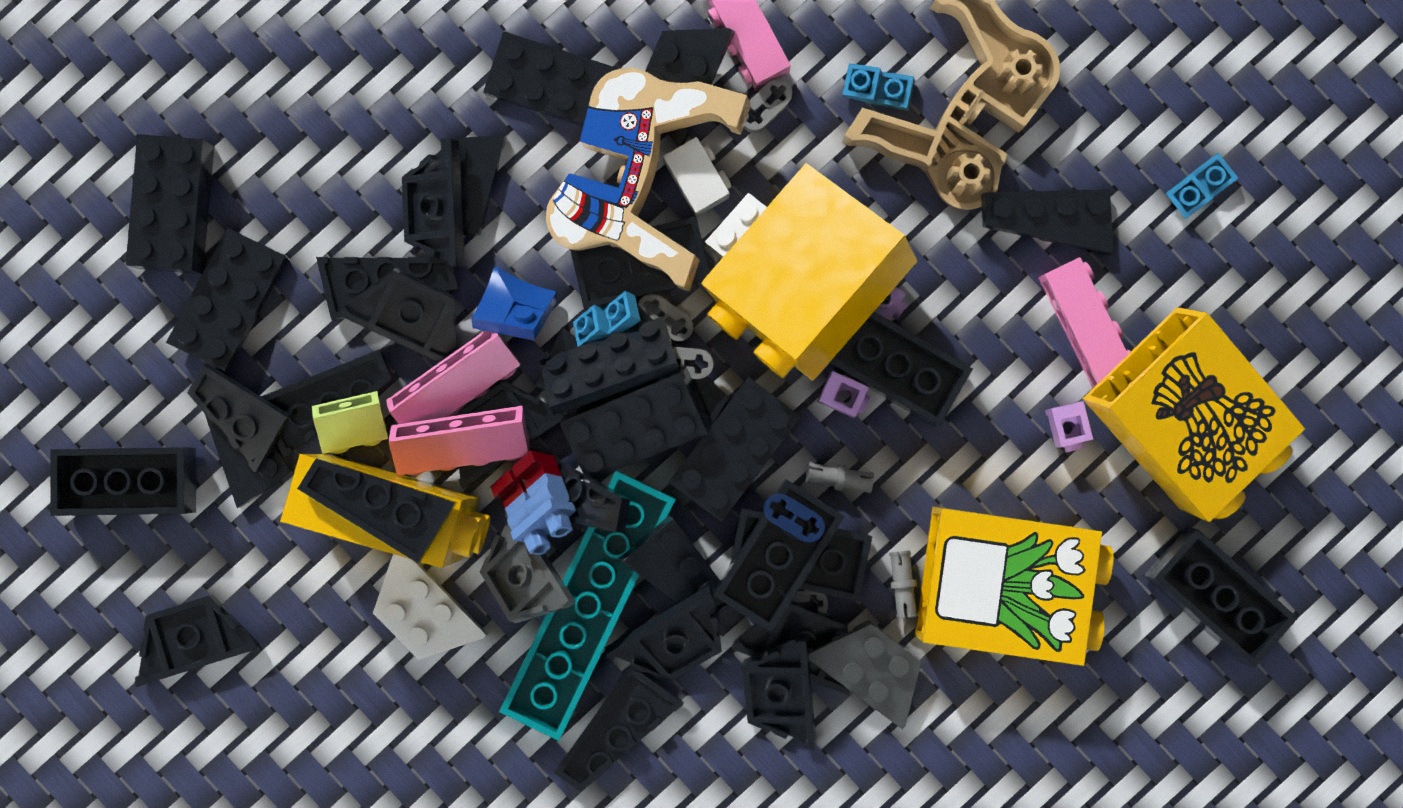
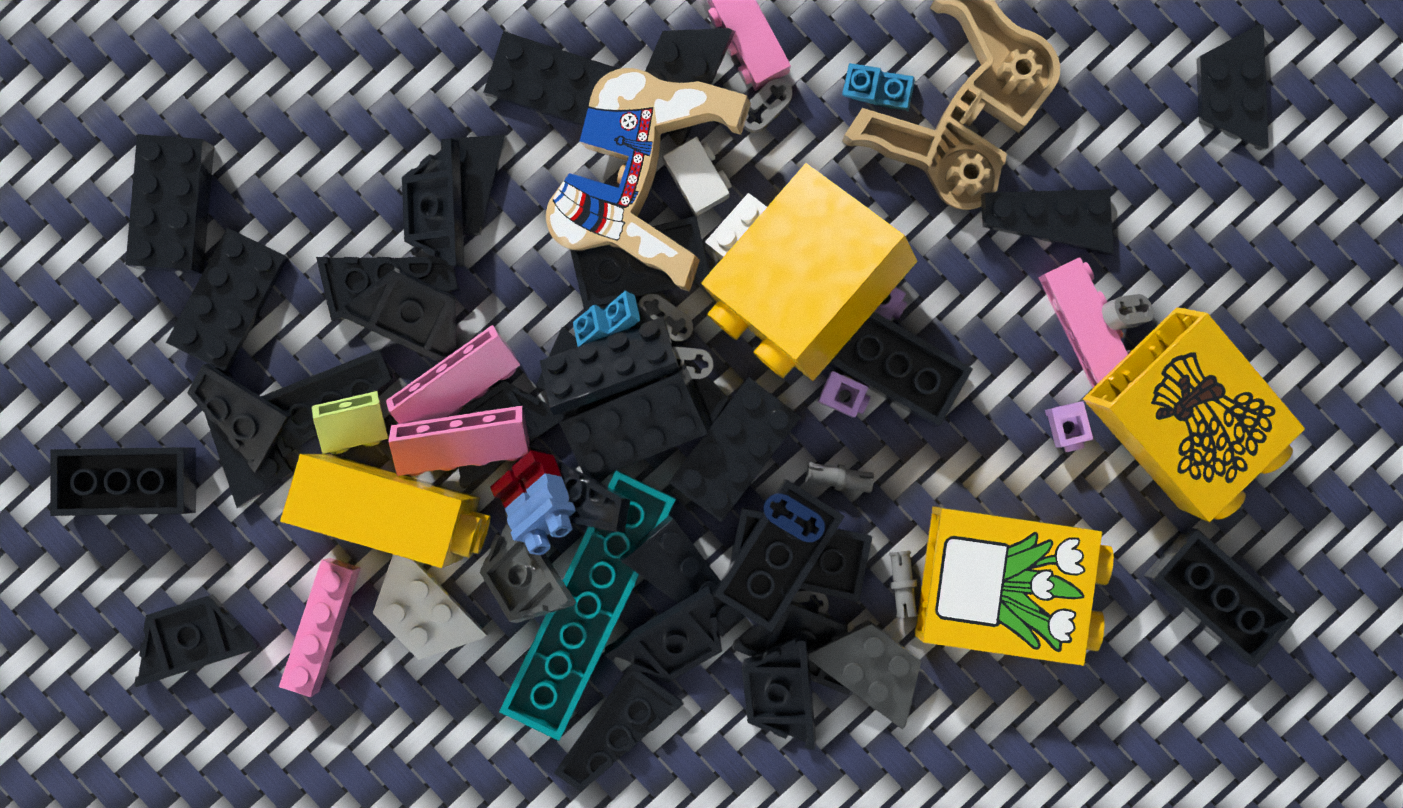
black wing [297,458,457,563] -> none
blue plate [471,267,557,340] -> none
dark azure slope [1165,153,1238,219] -> none
none -> bright pink brick [279,558,361,697]
none -> light grey beam [1102,294,1154,330]
none -> black wing [1196,24,1269,151]

